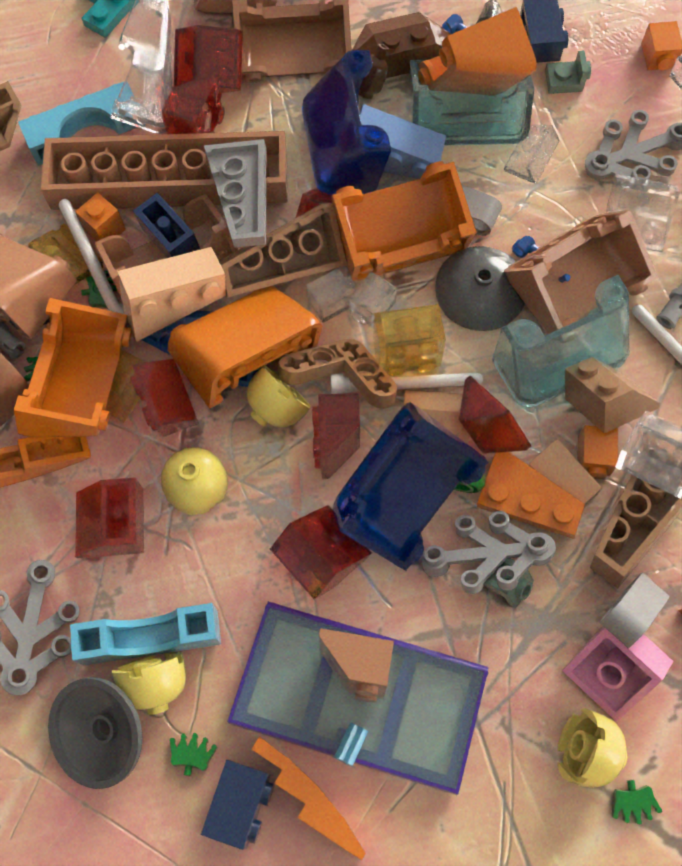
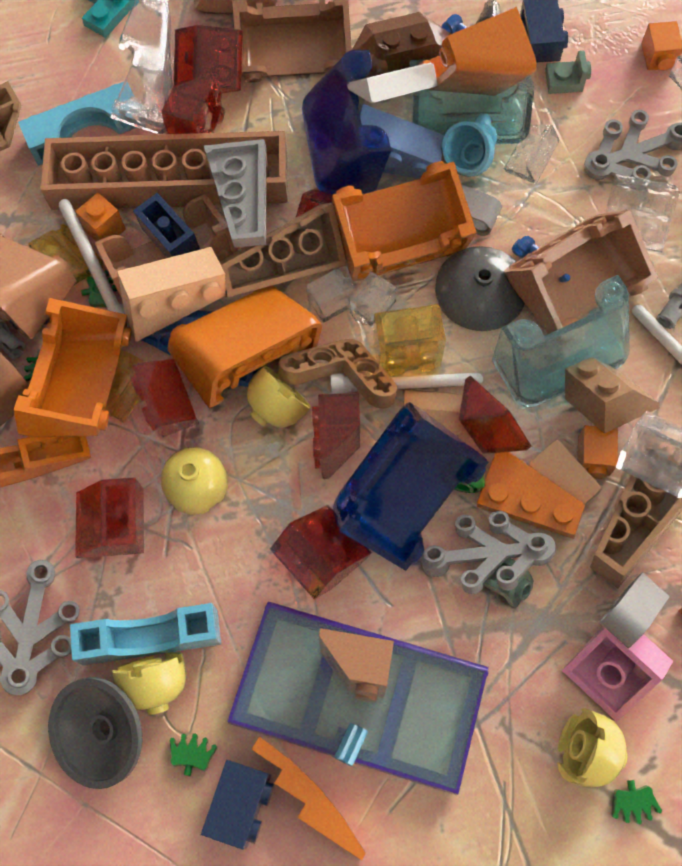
none -> white slope [347,62,437,103]
none -> medium azure piece [442,113,497,177]

